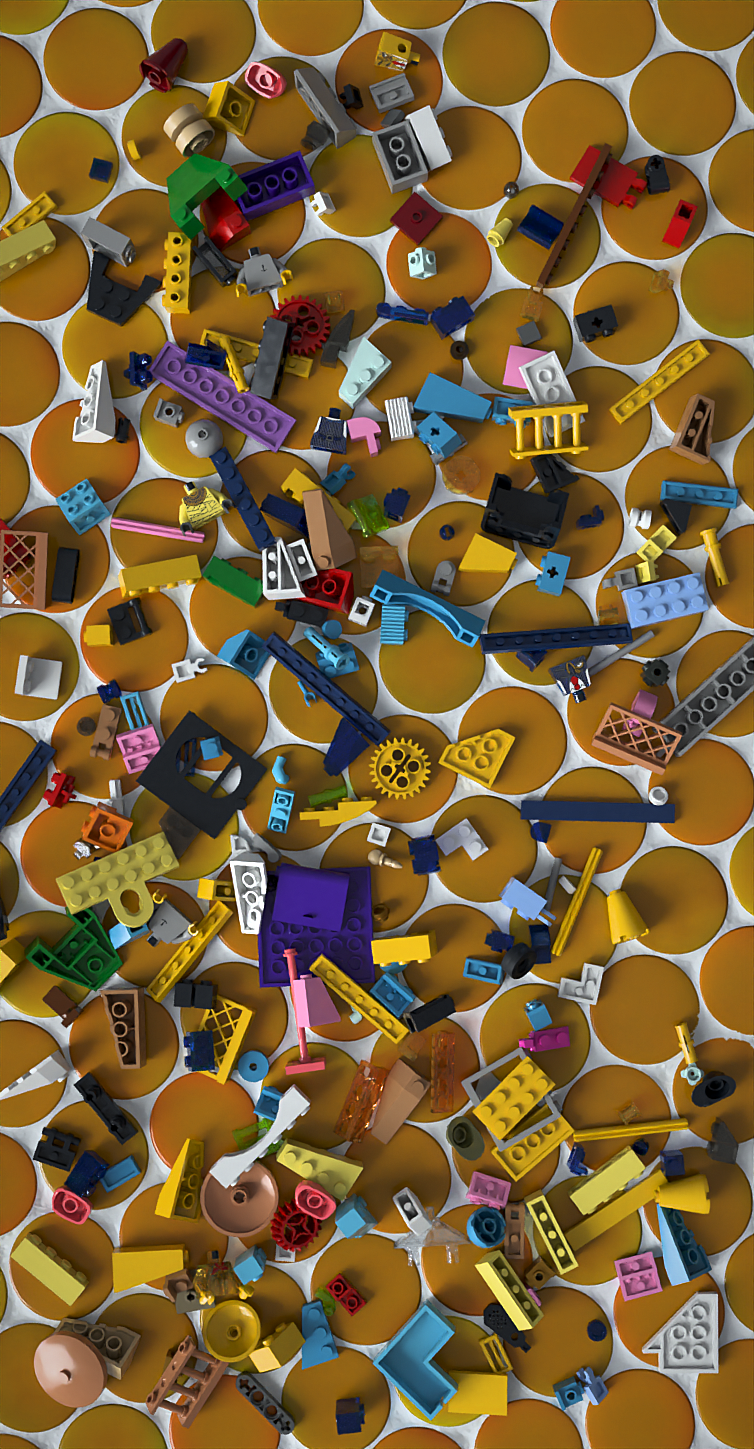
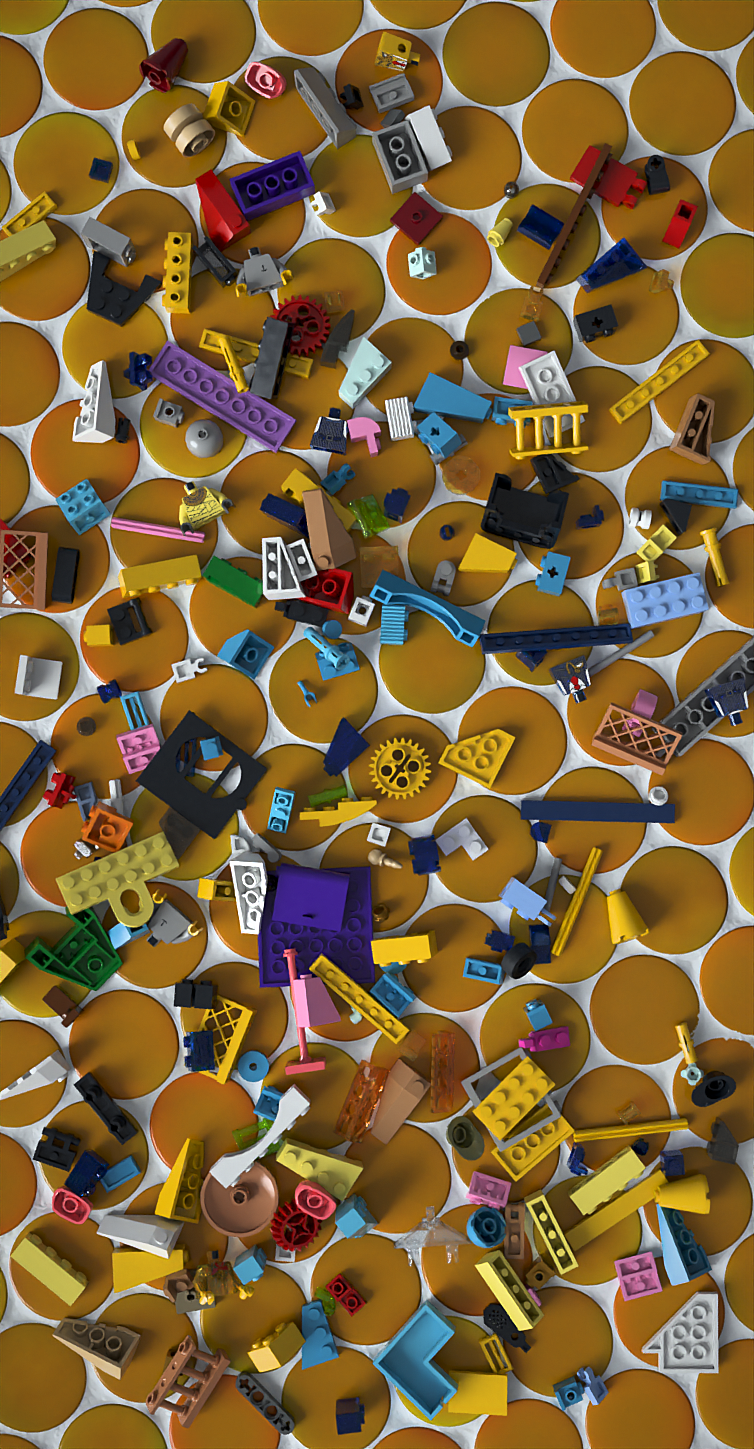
nougat dish [34,1331,108,1408] -> none
medium nougat plate [90,704,122,761] -> none
medium nougat wedge [100,987,147,1069] -> none
yellow plate [146,901,233,1003] -> none
green wedge [166,153,248,240] -> none
clear blue slope [185,339,227,370] -> none
yellow dish [203,1300,261,1362] -> none
dark blue plate [209,446,277,552] -> none
dark blue tile [261,631,391,746] -> none
medium azure arm [272,756,289,784] -> none
clear smoke piece [300,120,330,150] -> none
clear blue hinge [376,302,429,326] -> none
white brick [392,1187,433,1236] -> none
black window [402,994,456,1033] -> none
clear blue brick [430,296,475,339] -> none
white plate [557,962,604,1005] -> none
clear blue tile [587,1320,607,1342] -> none
pearl dark grey brick [640,659,671,687] -> none
none -> sand blue tile [74,782,98,821]
none -> white wedge [97,1214,184,1259]
none -> clear blue wedge [576,238,648,294]
none -> clear blue torso [705,678,748,726]

